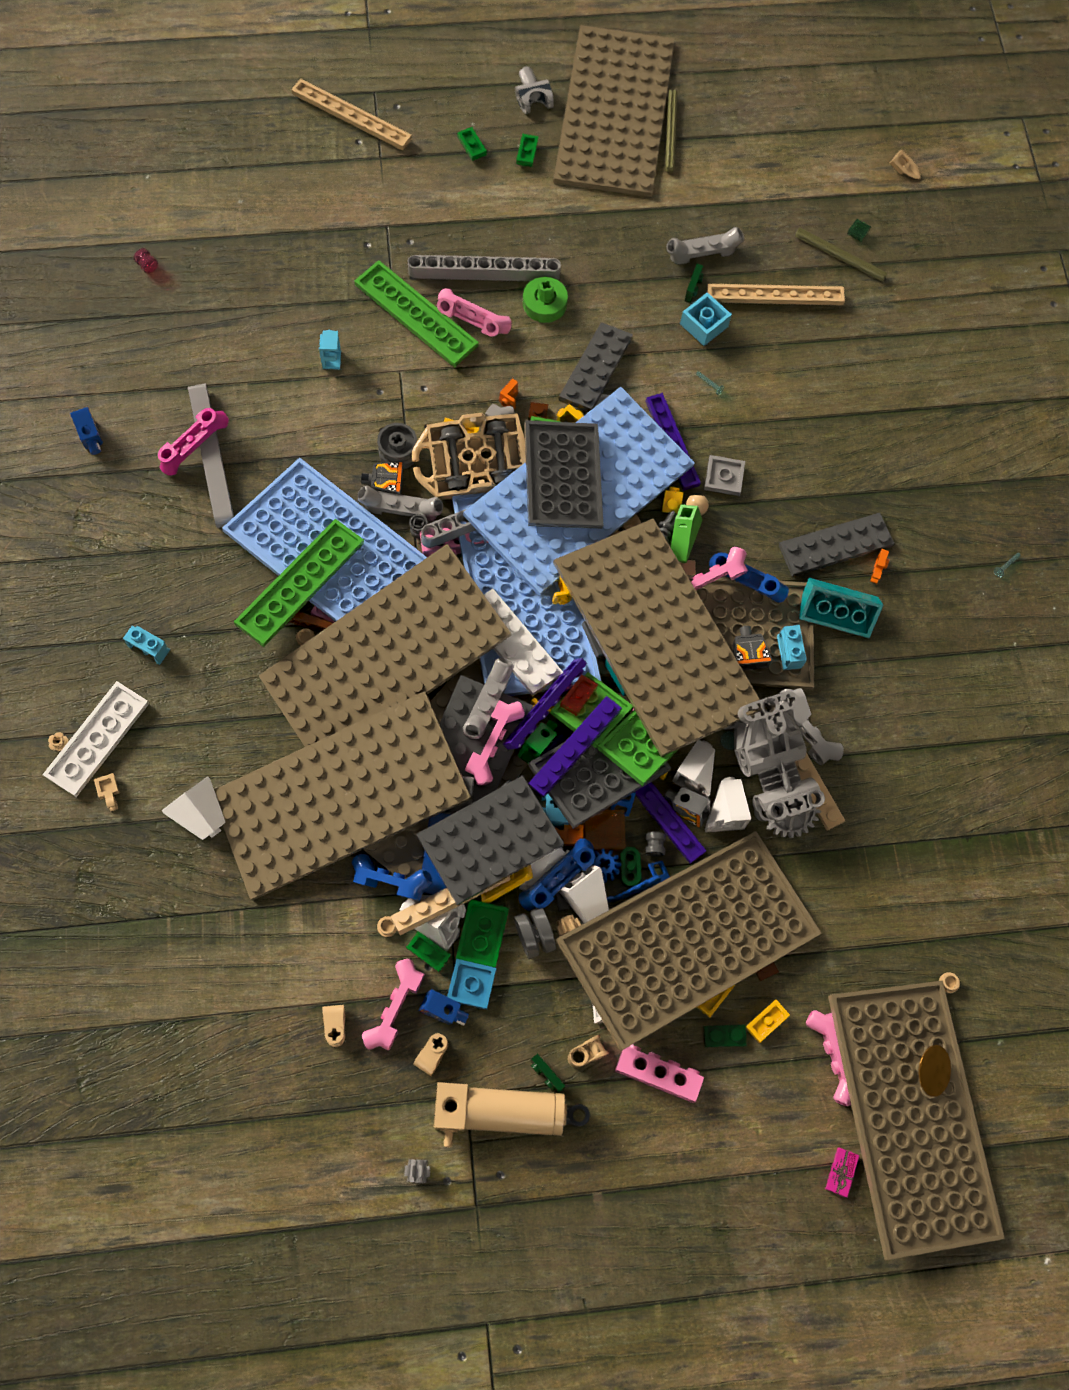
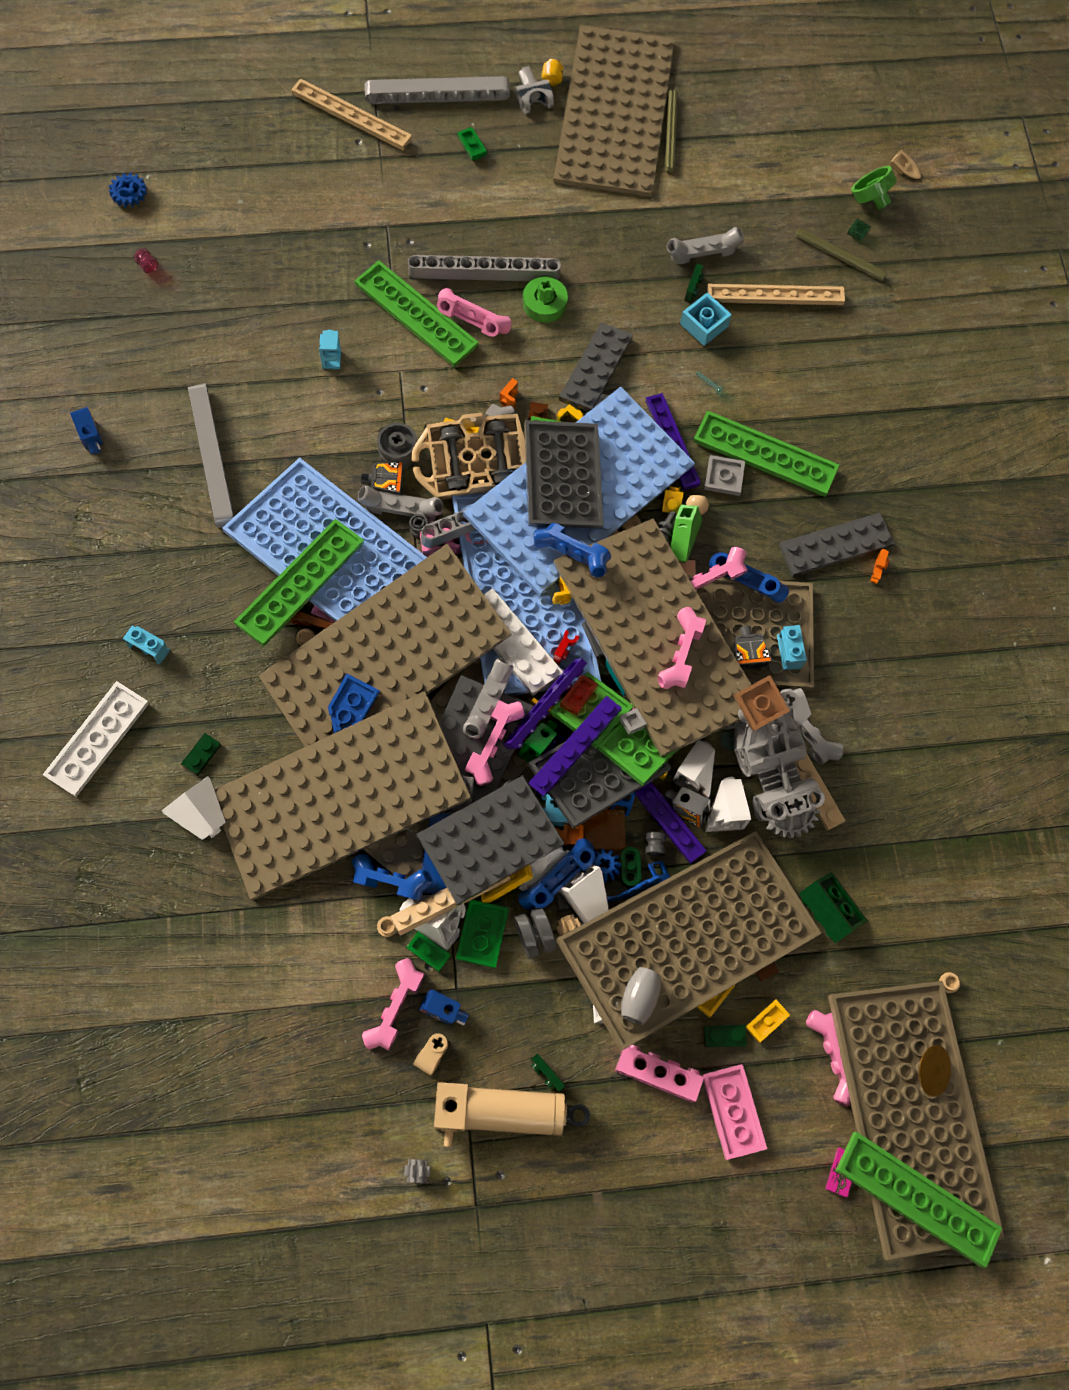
tan plate [48,732,68,751] -> none
tan plate [94,773,120,811] -> none
dark pink plate [158,408,229,476] -> none
tan piece [323,1005,345,1047] -> none
dark azure plate [447,959,496,1010] -> none
green plate [516,134,539,167] -> none
tan piece [568,1034,609,1068] -> none
teal slope [799,578,883,638] -> none
clear light blue pin [994,553,1021,577] -> none
none -> blue gear [109,173,147,208]
none -> dark green plate [181,733,222,776]
none -> blue tile [328,674,380,733]
none -> light grey beam [365,76,510,104]
none -> blue plate [533,523,611,577]
none -> yellow head [542,59,564,87]
none -> red plate [553,630,580,666]
none -> light grey plate [619,708,647,735]
none -> light grey piece [621,967,661,1025]
none -> bright pink plate [657,607,706,689]
none -> bright green plate [693,410,839,497]
none -> bright pink plate [702,1064,767,1160]
none -> medium nougat plate [733,675,790,731]
none -> dark green slope [799,872,868,943]
none -> bright green plate [836,1132,1002,1268]
none -> bright green piece [851,166,897,209]

